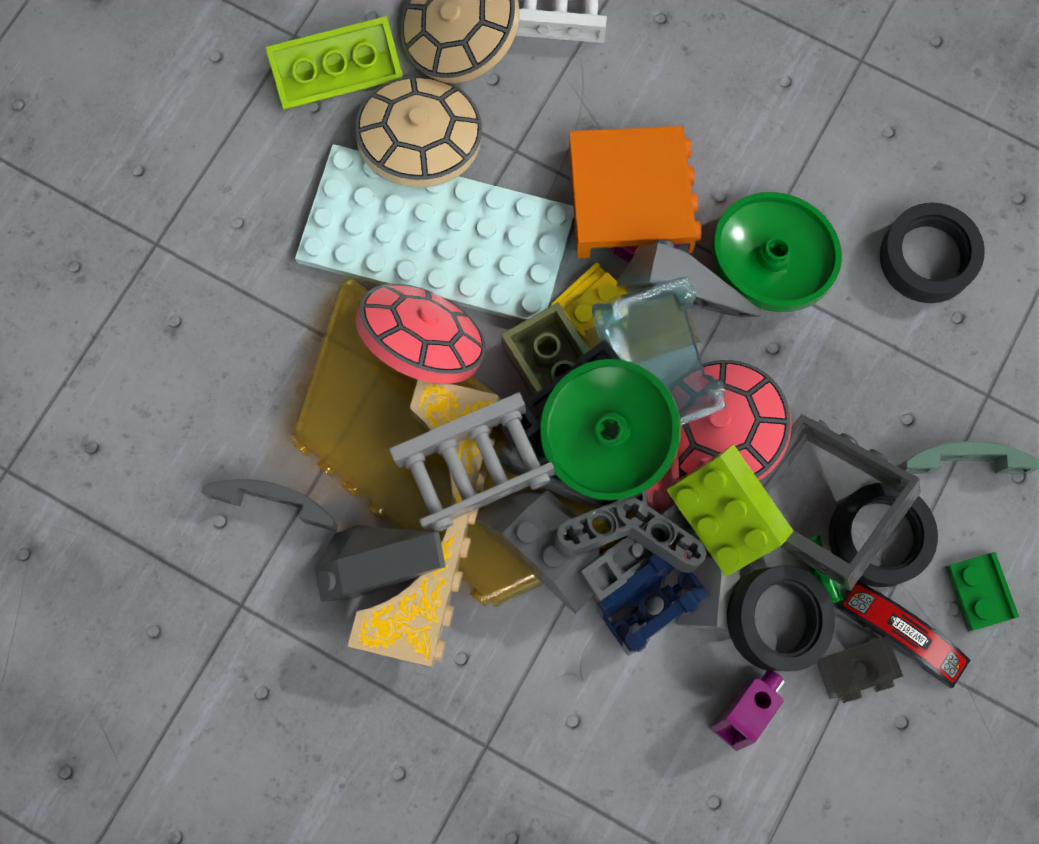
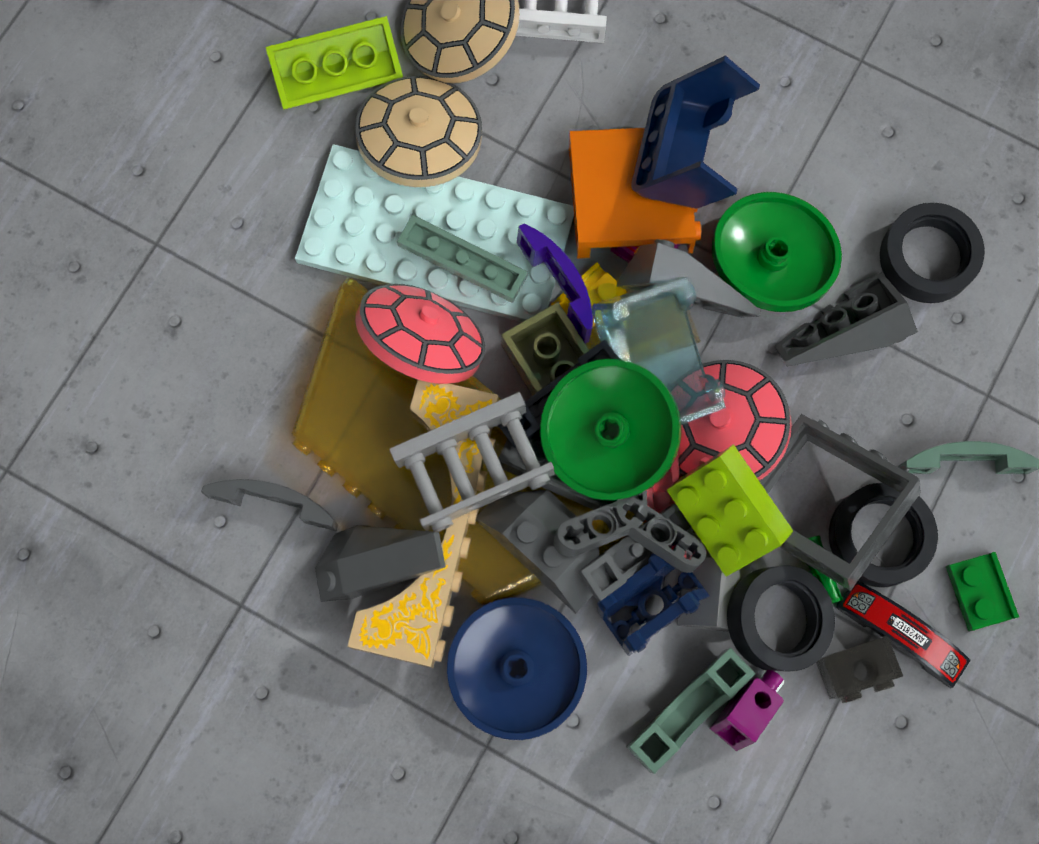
none -> sand green plate [397,214,528,303]
none -> dark blue dish [447,597,587,740]
none -> dark purple slope [516,223,593,344]
none -> sand green arch [626,647,756,774]
none -> dark blue windscreen [631,55,760,209]
none -> dark grey wedge [775,272,918,367]

